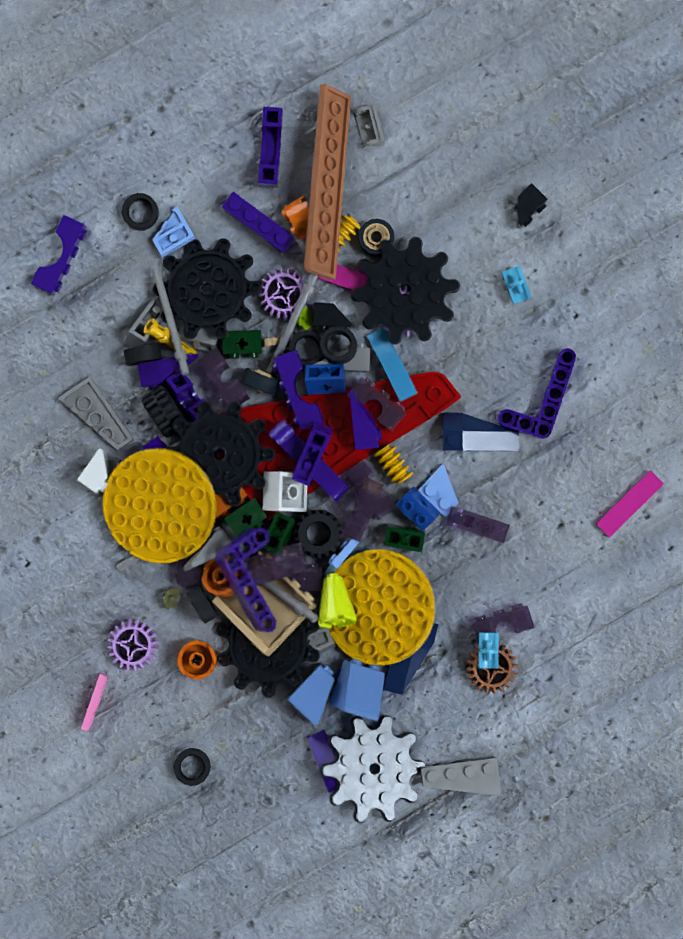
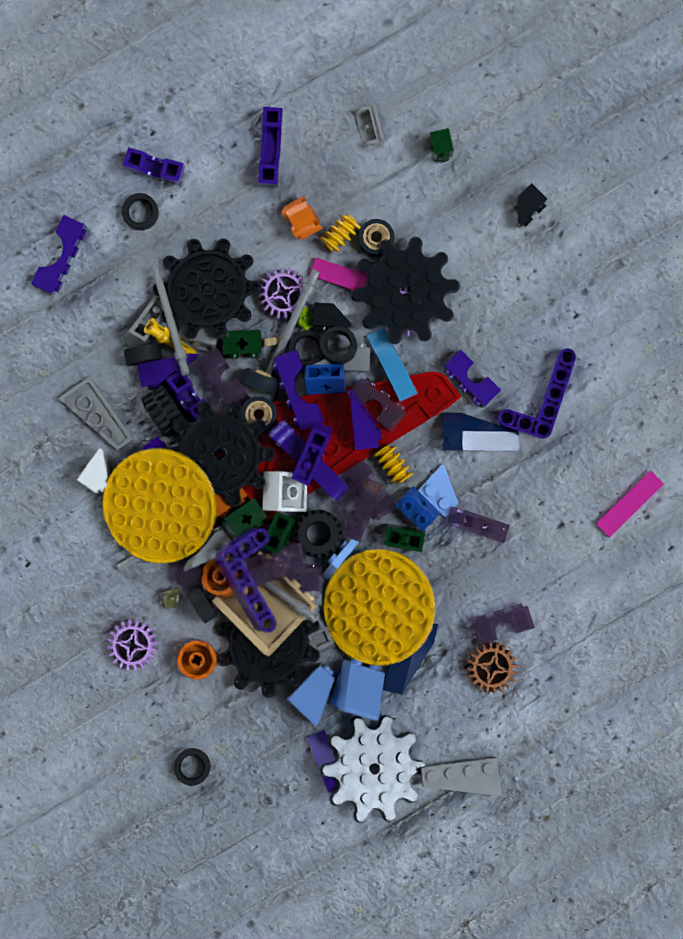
bright pink tile [81,673,109,731] -> none
light blue wing [152,206,196,257] -> none
dark purple arch [222,192,295,255] -> none
nougat plate [304,84,351,280] -> none
neon yellow cone [318,573,357,628] -> none
medium azure hips [478,633,499,668] -> none
medium azure hips [501,265,532,305] -> none
none -> dark purple arch [123,147,185,185]
none -> wheel [241,396,277,433]
none -> dark green brick [428,128,454,163]
none -> dark purple arch [444,349,501,407]

